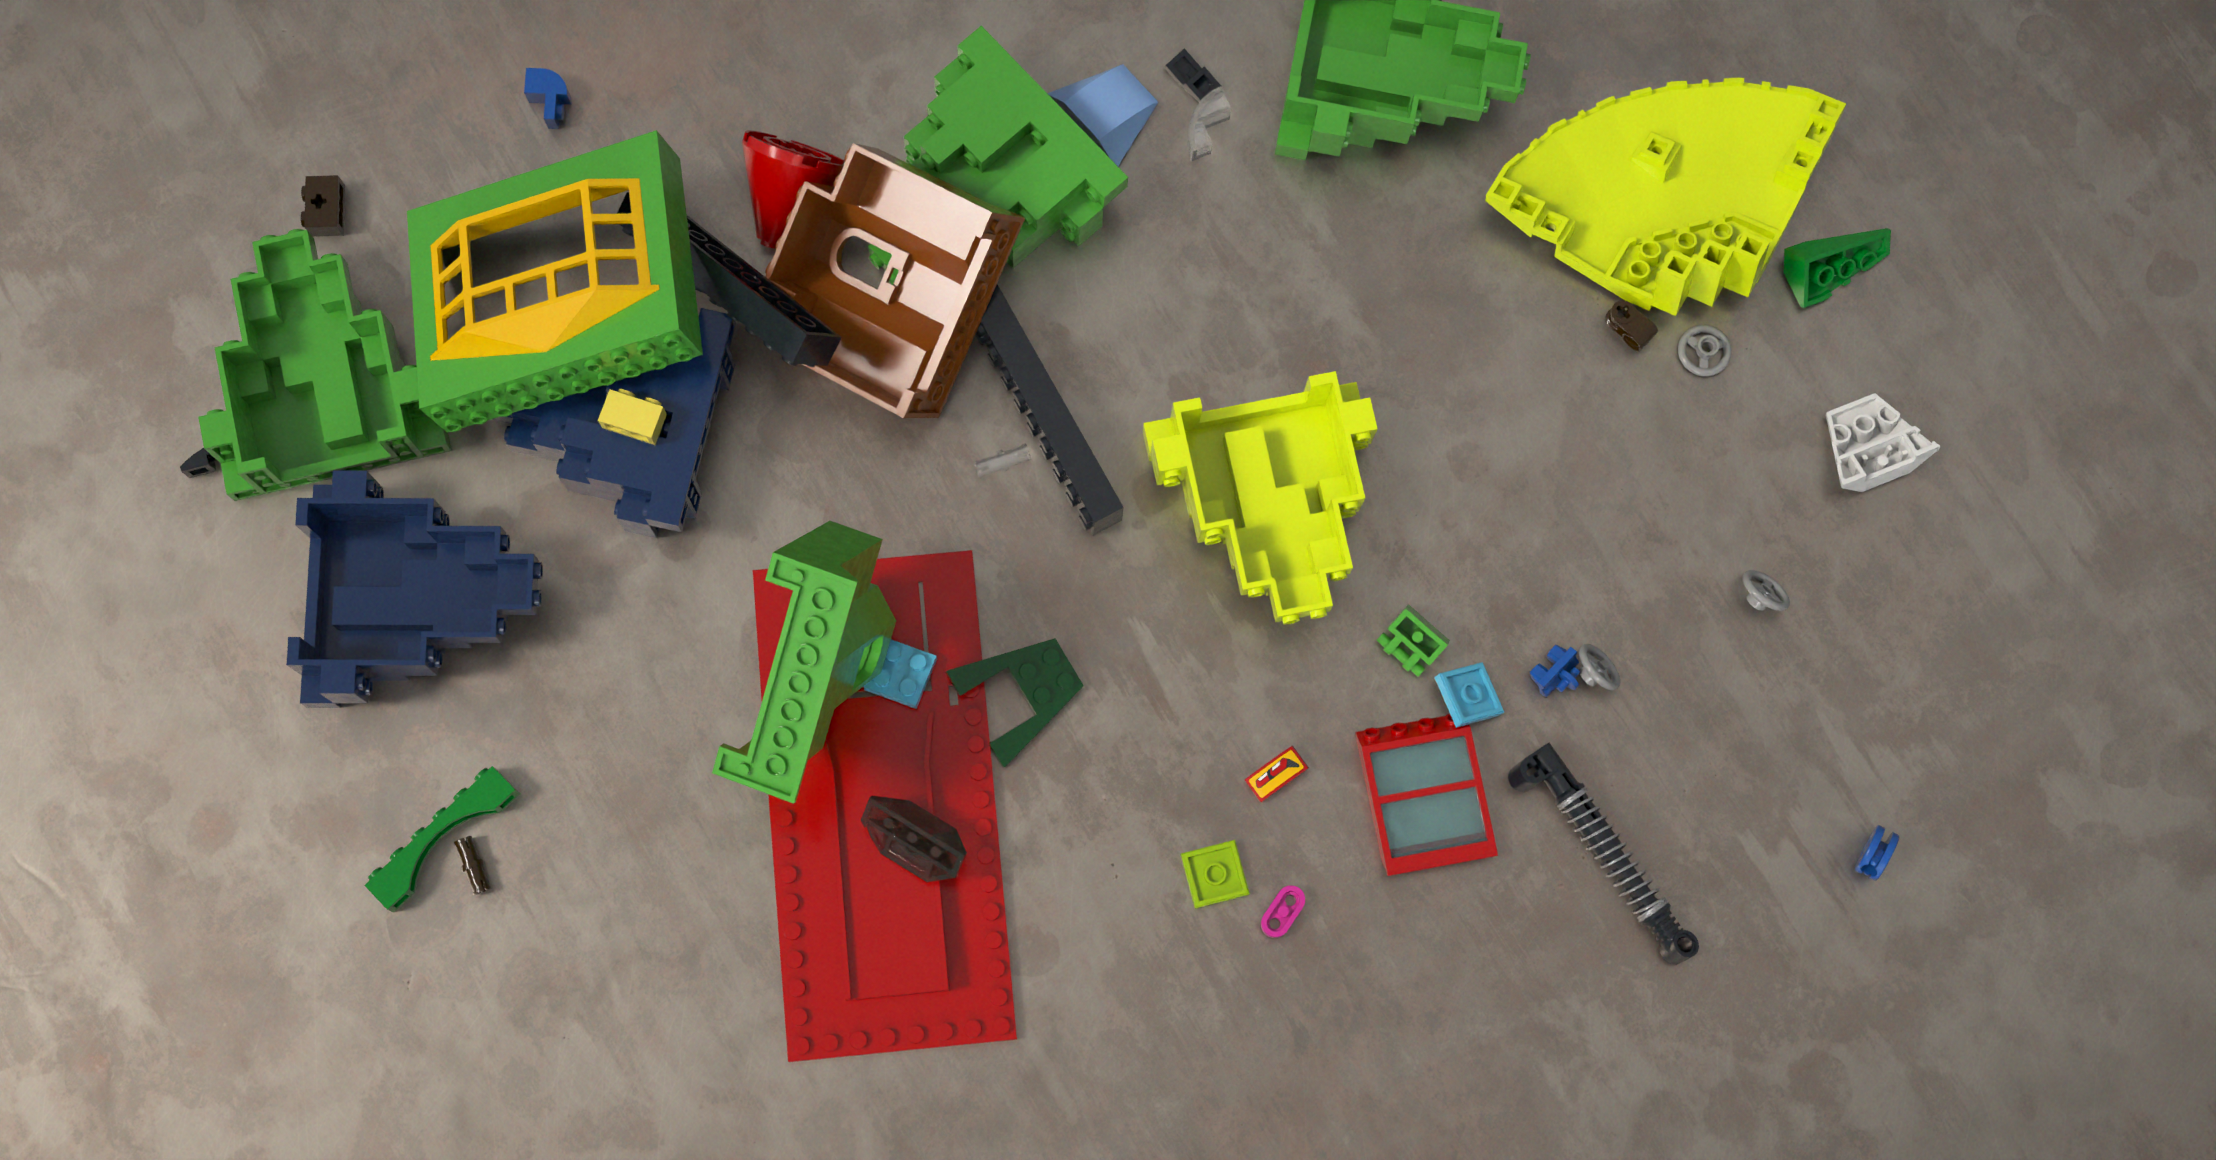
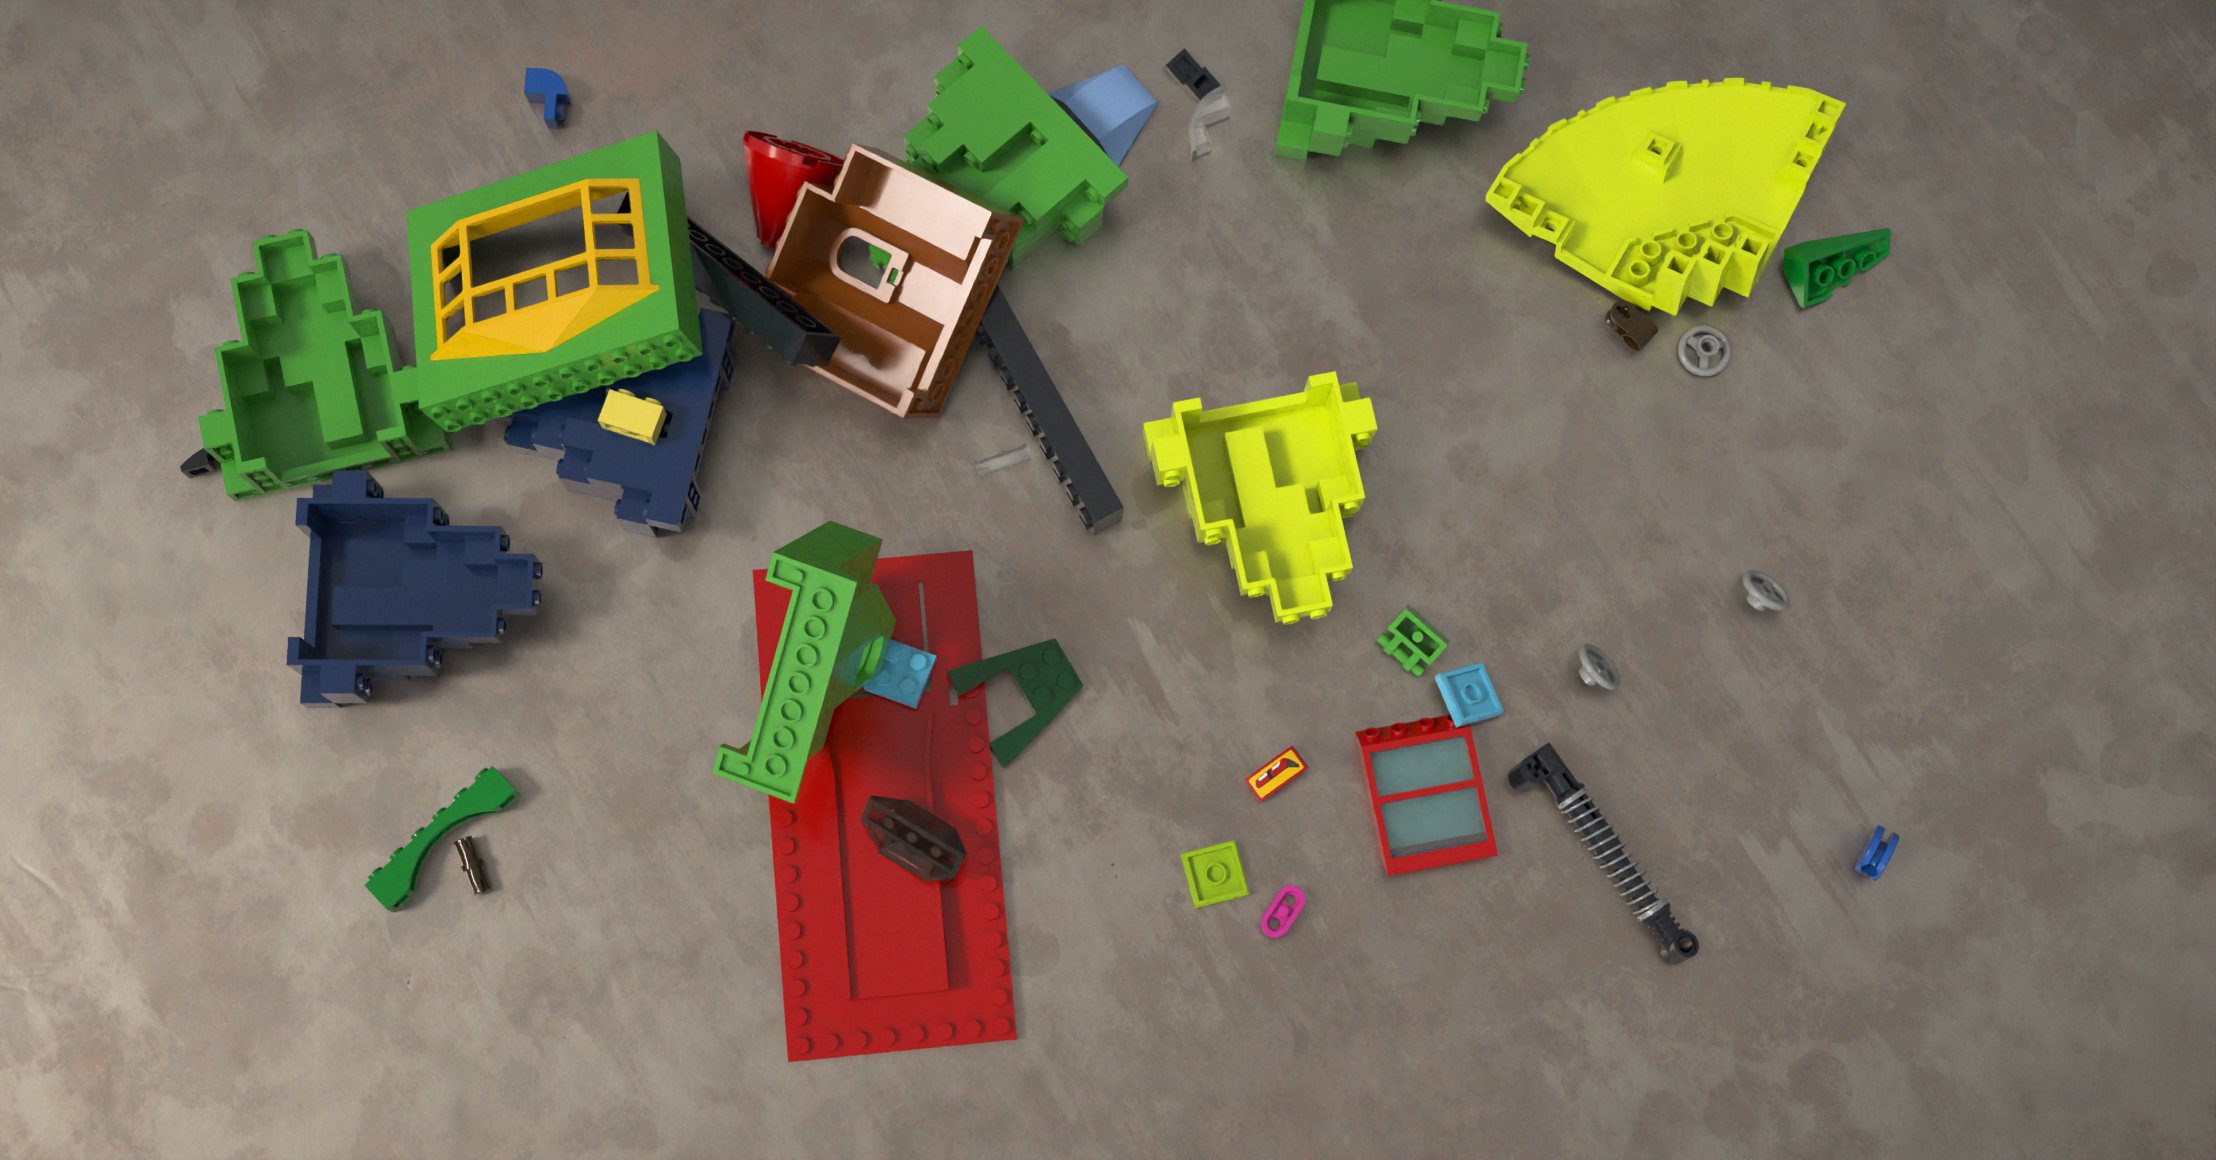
dark brown brick [301,175,345,237] -> none
blue hips [1530,645,1580,698] -> none
white wedge [1826,393,1940,492] -> none

